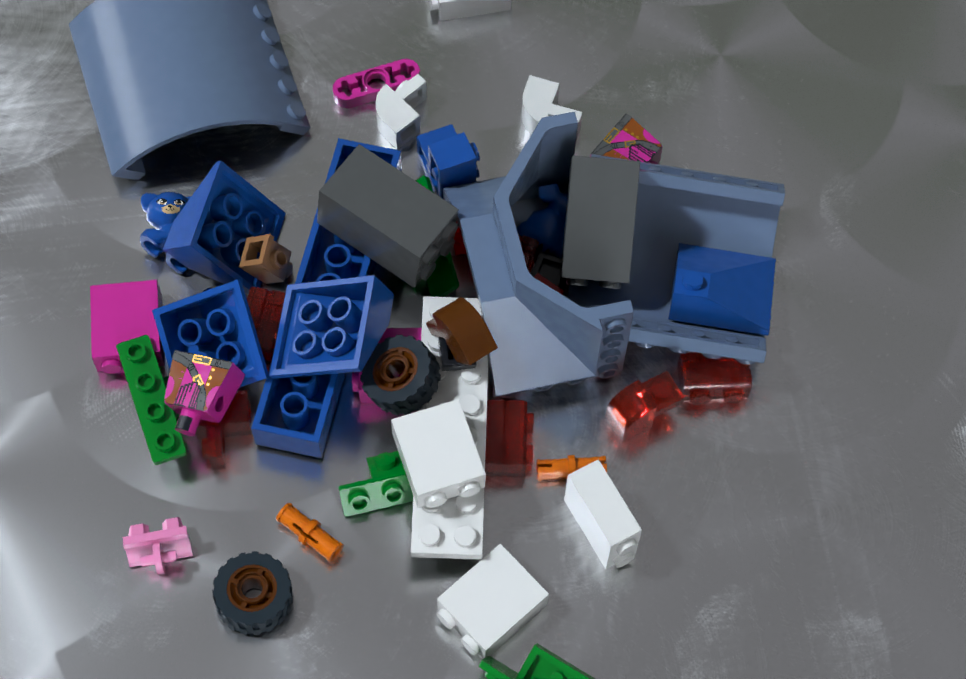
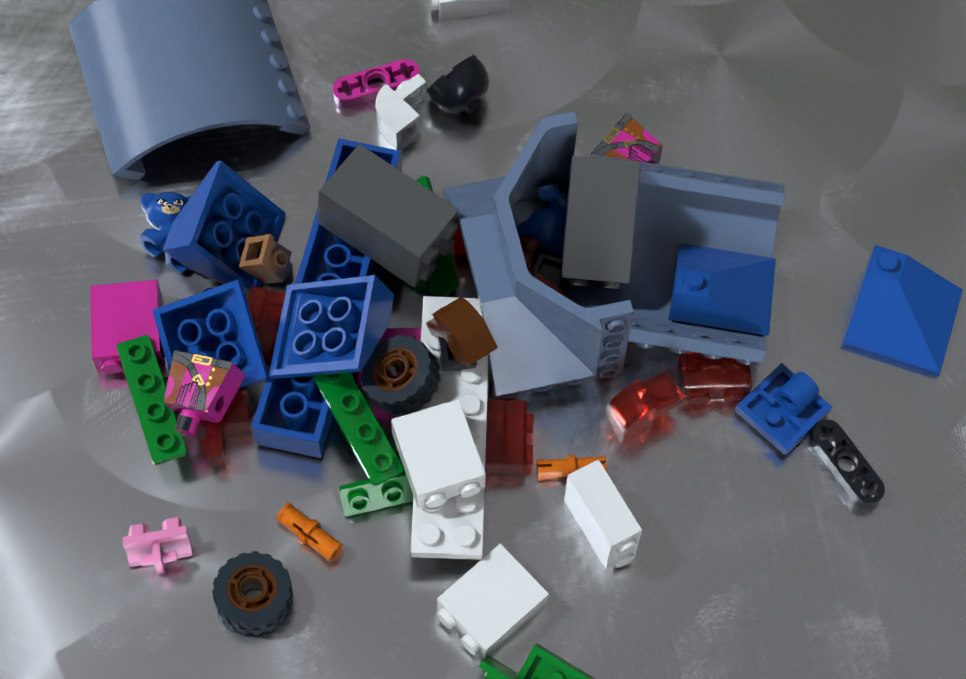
blue brick [417,124,480,199] -> none
white brick [522,75,582,139] -> none
none -> green bracket [312,372,404,486]
none -> black cylinder [426,55,489,115]
none -> blue plate [735,363,832,456]
none -> black beam [810,419,885,509]
none -> blue slope [842,245,963,376]

